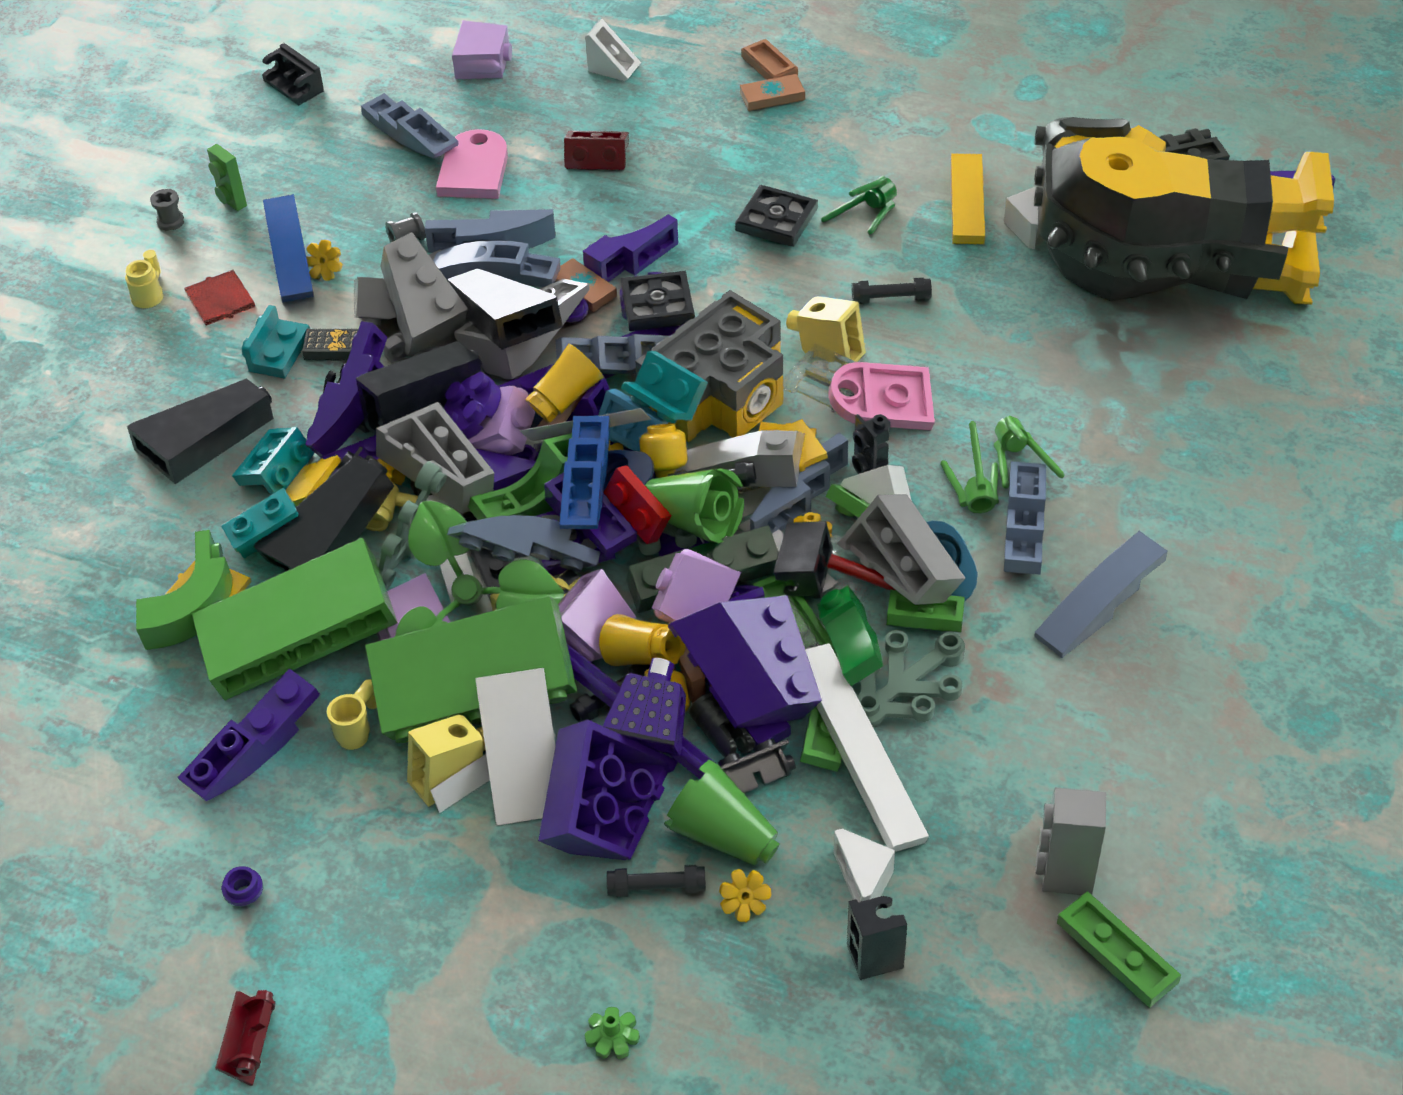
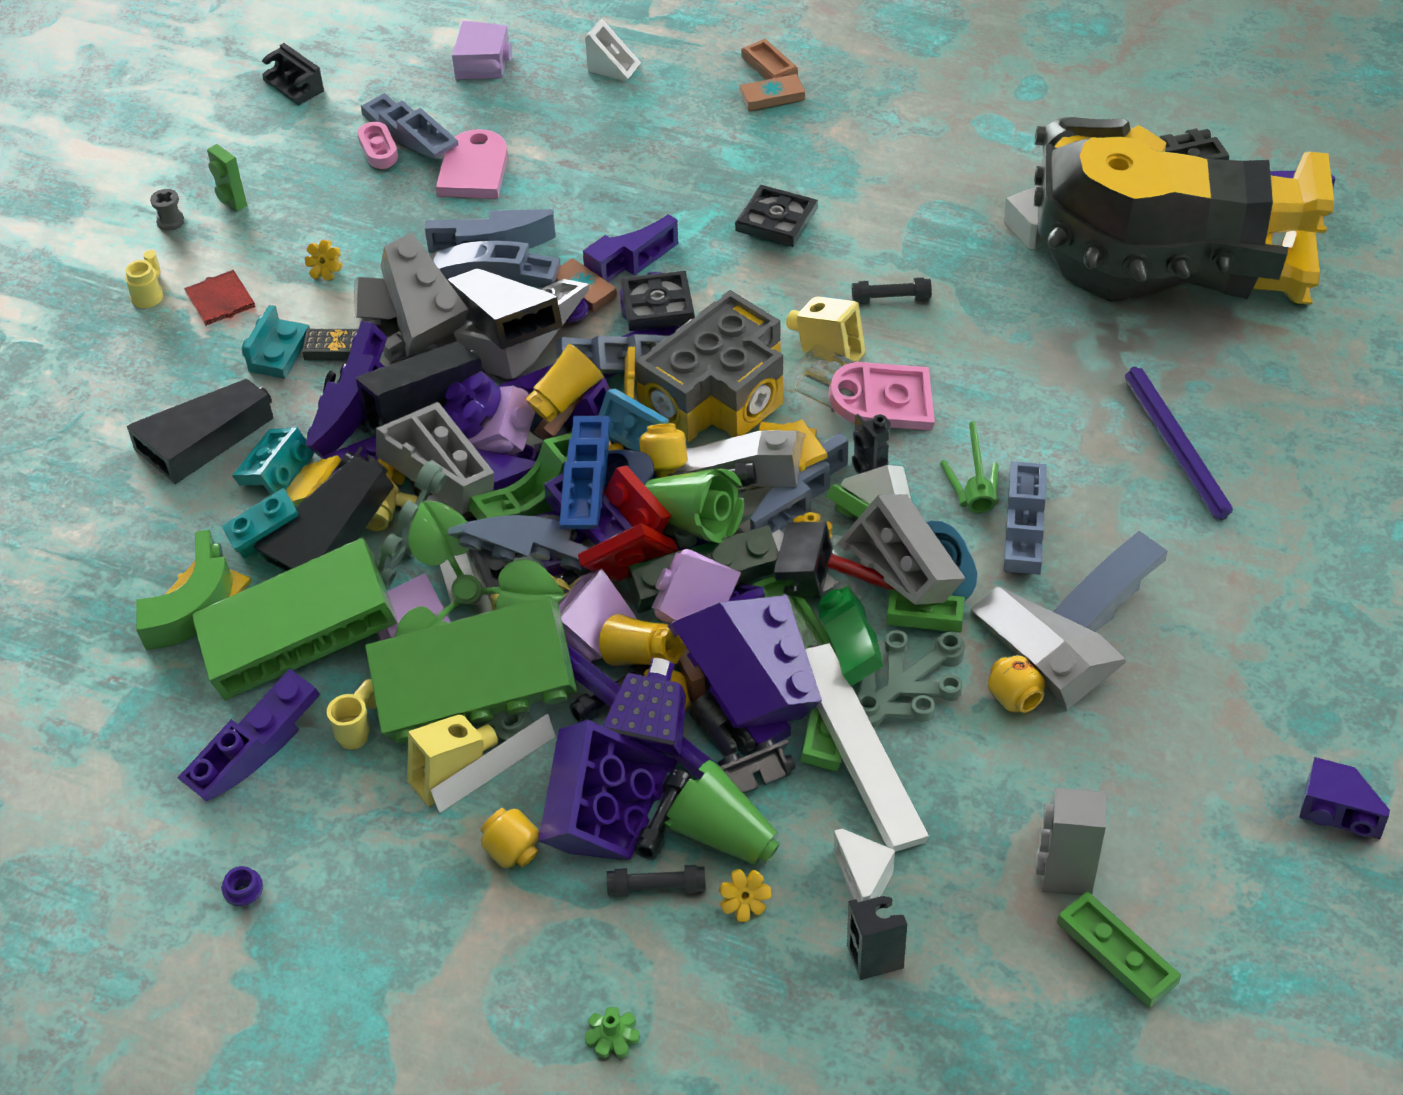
dark red hinge [215,990,276,1086] -> none
blue slope [263,194,314,303] -> none
dark grey bush [385,212,426,242] -> none
white sticker [475,668,555,826] -> none
white sticker [519,408,651,441] -> none
dark red bracket [564,130,629,170] -> none
teal bracket [621,351,708,423] -> none
green plant [821,176,897,235] -> none
yellow tile [951,153,985,244] -> none
bright green plant [994,416,1065,489] -> none
none -> bright pink plate [358,122,398,169]
none -> yellow head [480,808,540,869]
none -> red plate [578,523,678,583]
none -> yellow piece [624,347,635,399]
none -> black bar [634,769,691,860]
none -> light grey wedge [970,586,1126,710]
none -> yellow head [987,656,1045,713]
none -> dark purple axle [1125,366,1233,520]
none -> dark purple slope [1299,757,1390,839]

